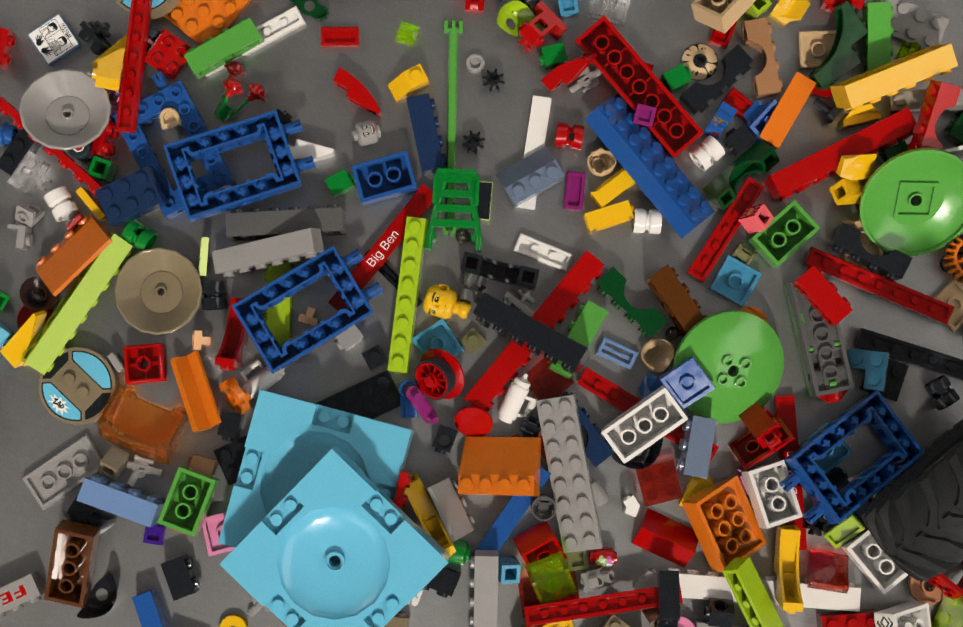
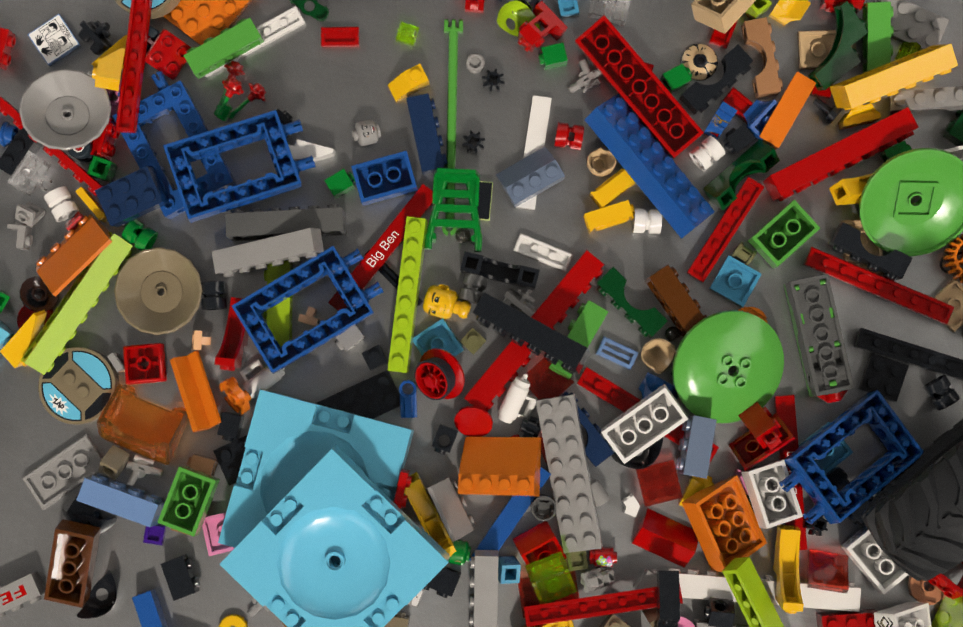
tan tile [159,108,182,130] -> none
yellowish green tile [199,237,209,277] -> none
red slope [332,68,382,118] -> none
magenta piece [406,385,438,424] -> none
red slope [541,52,598,91] -> none
magenta tile [563,171,586,211] -> none
magenta plate [633,104,657,128] -> none
plate [660,356,715,410] -> none
coral brick [738,203,774,234] -> none
red brick [792,265,853,327] -> none
lime tile [823,512,866,549] -> none
yellow slope [836,153,878,180] -> none
dark azure plate [848,348,889,392] -> none
red arch [908,80,961,151] -> none

